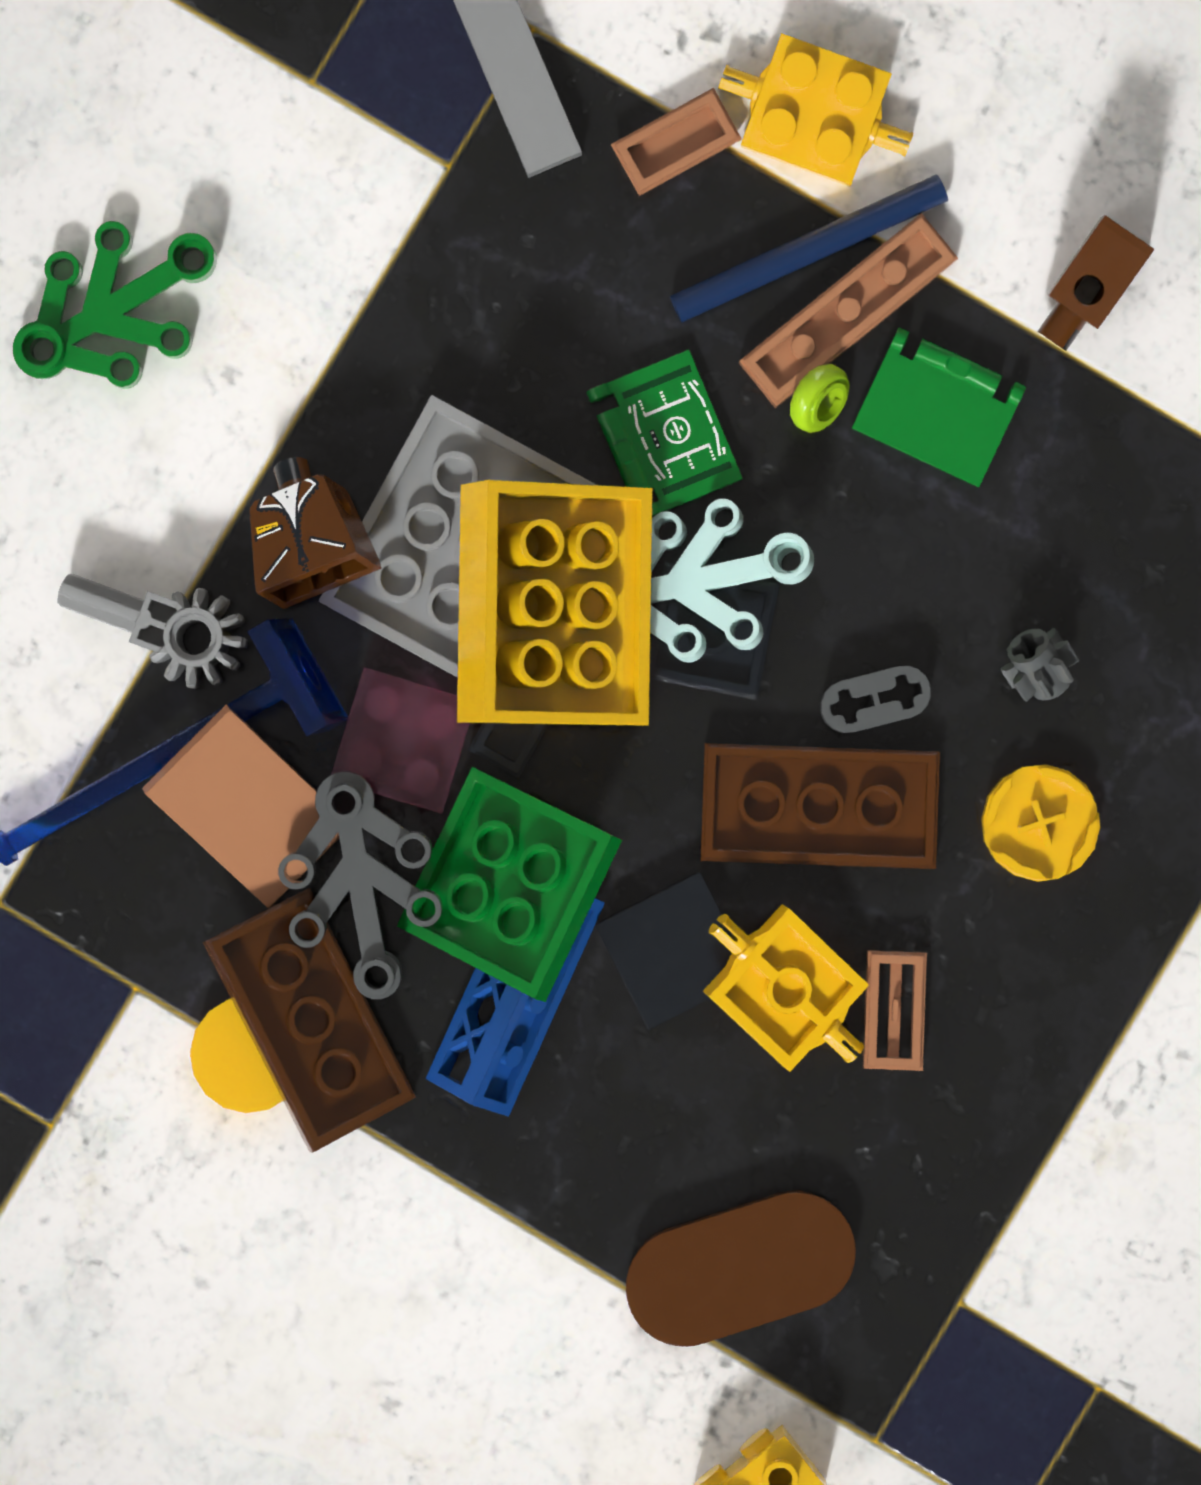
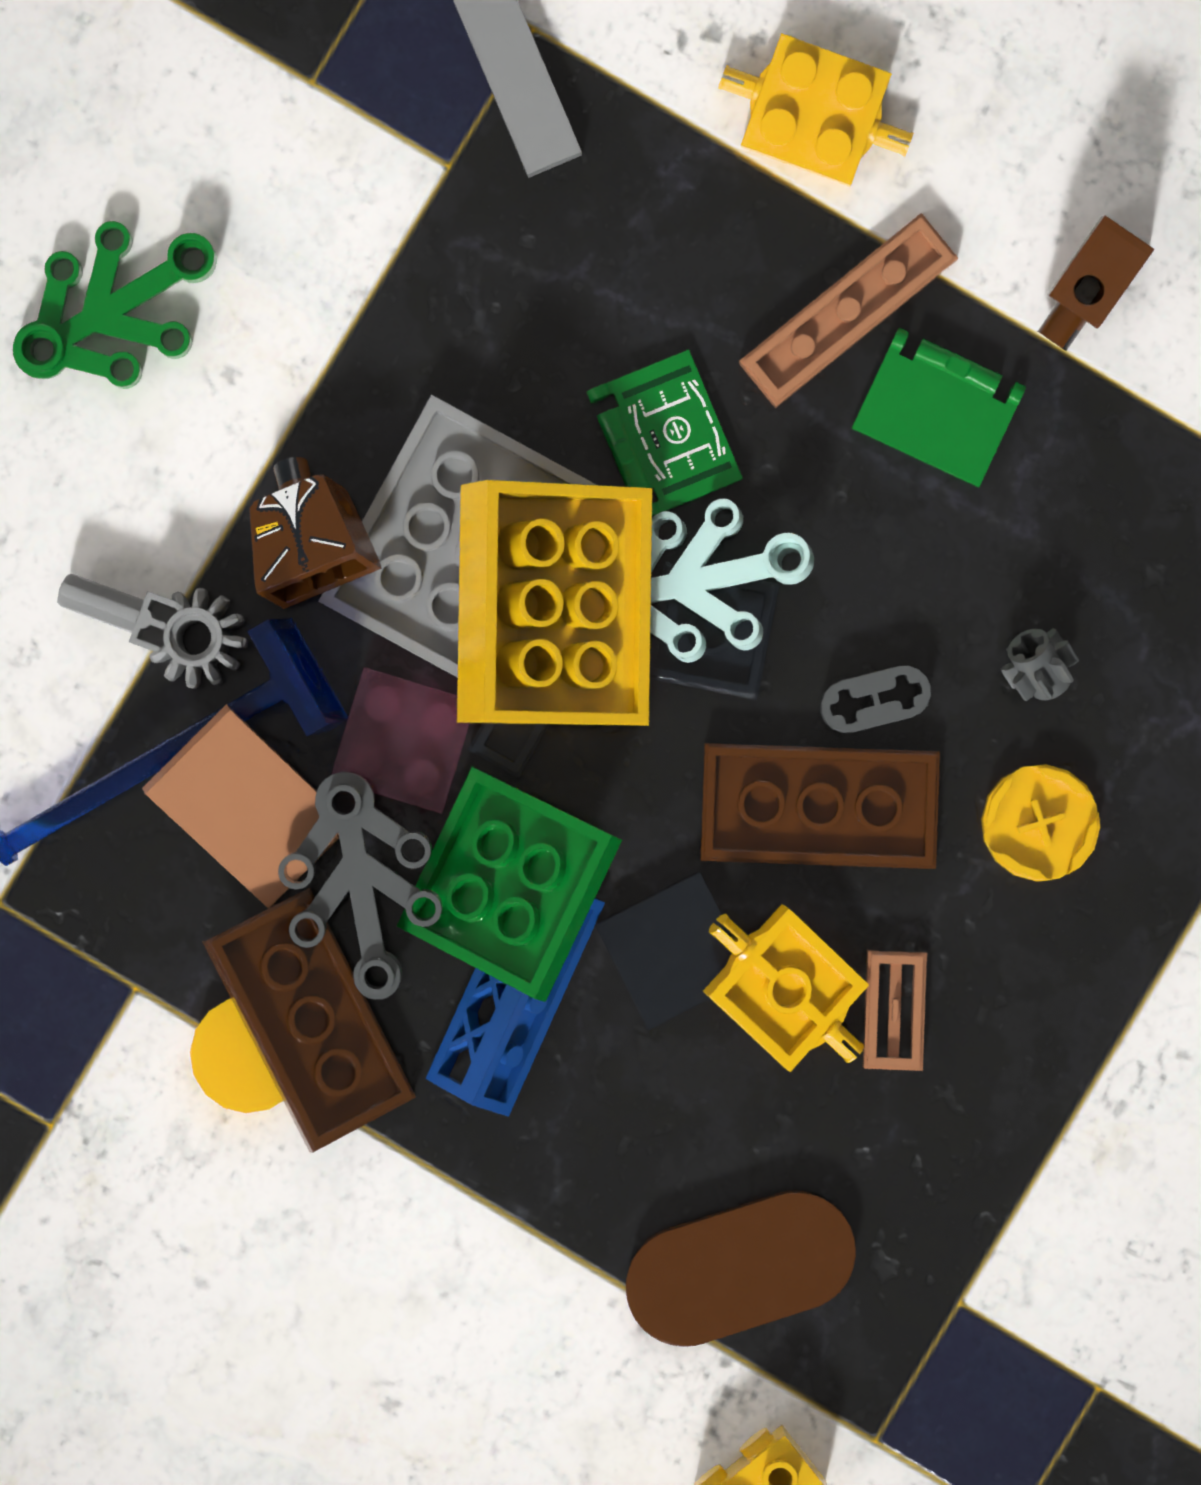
nougat tile [611,88,742,196] -> none
dark blue piece [670,174,948,323] -> none
lime piece [790,364,850,433] -> none

